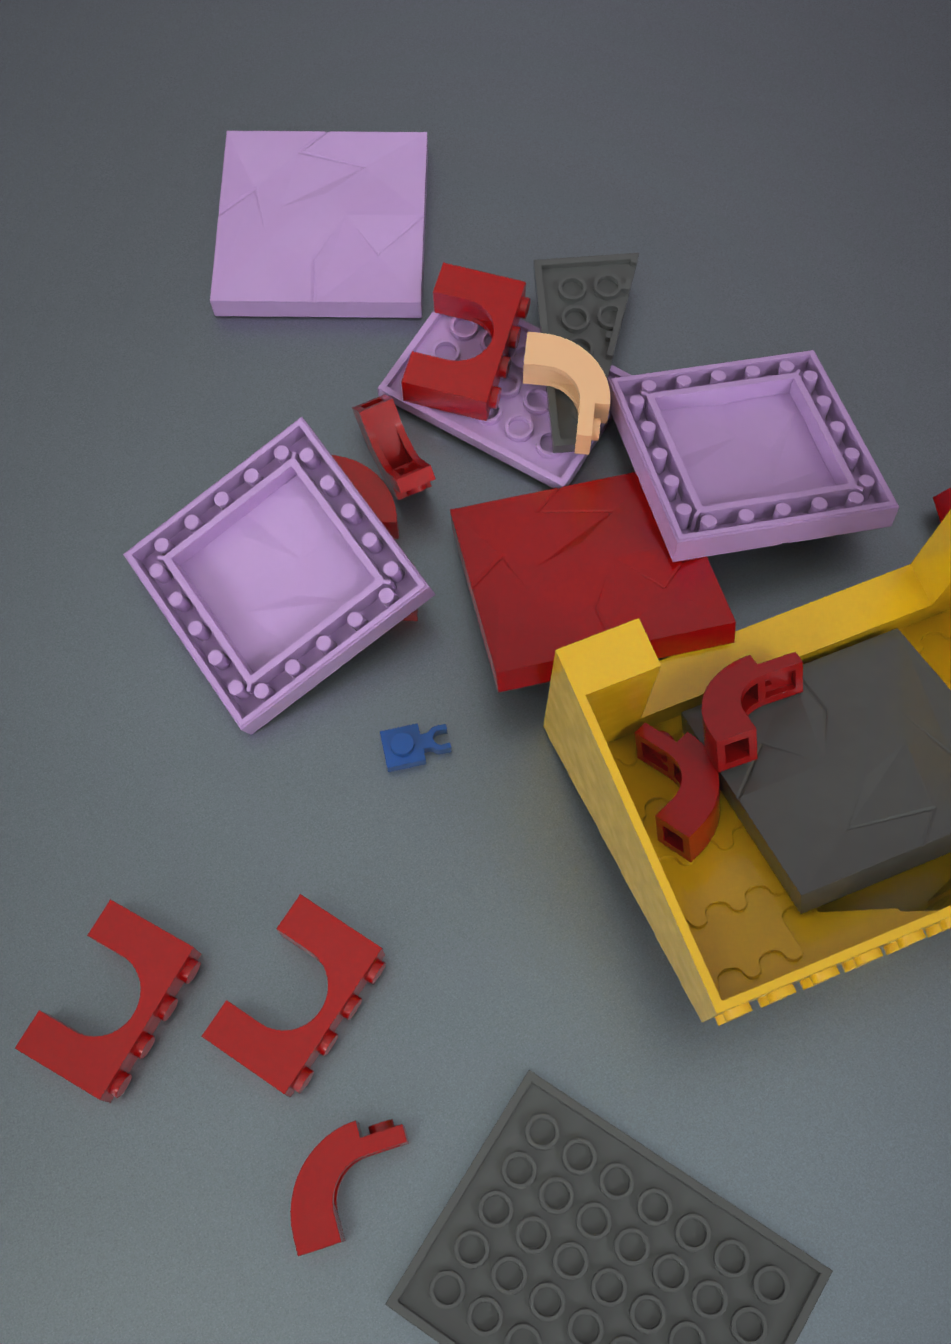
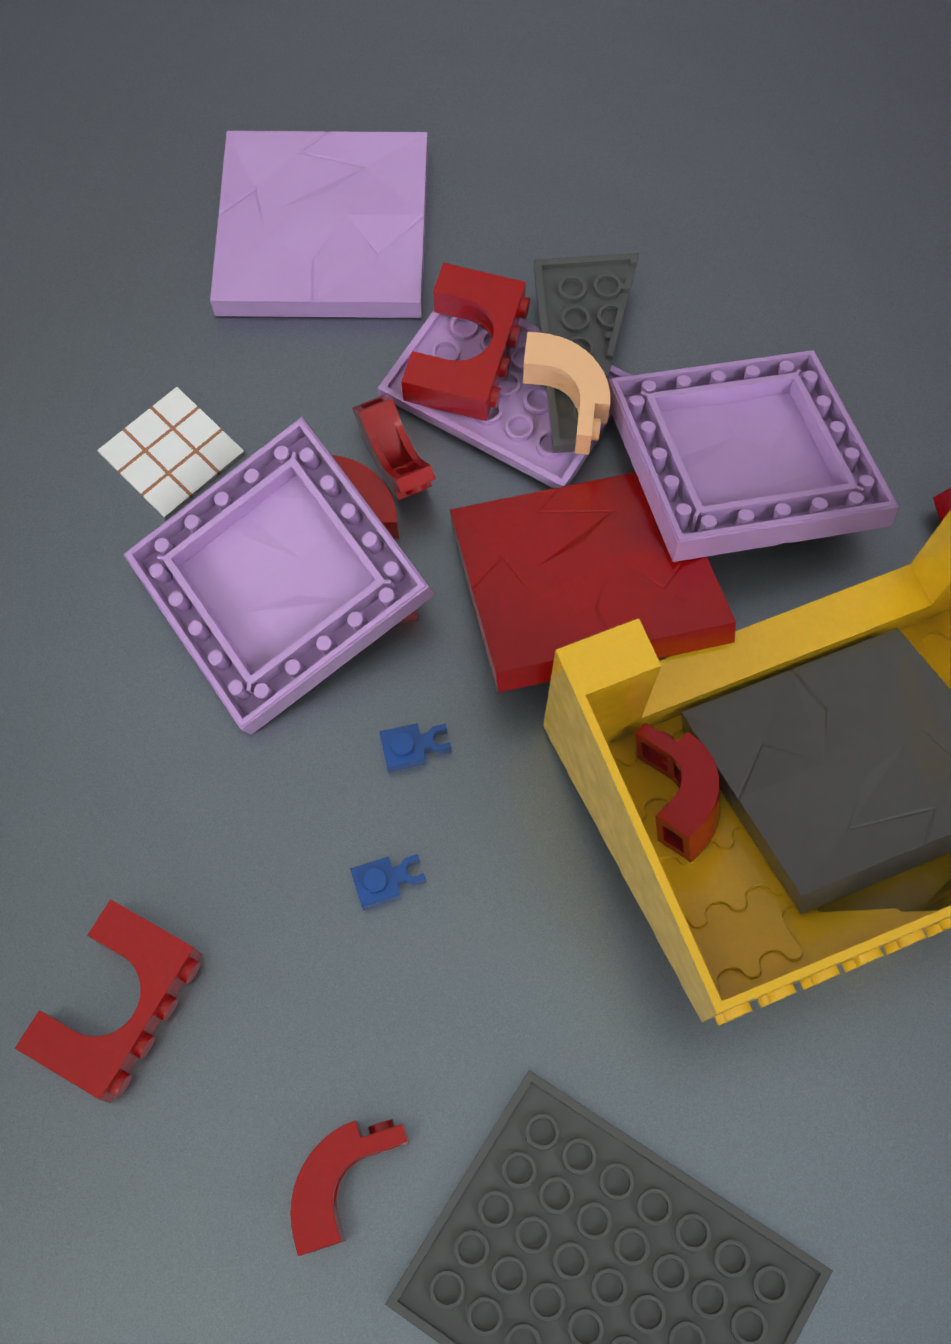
red arch [201,894,386,1097] -> none
red arch [702,652,803,773] -> none
none -> white piece [97,387,245,519]
none -> blue plate [350,854,426,910]

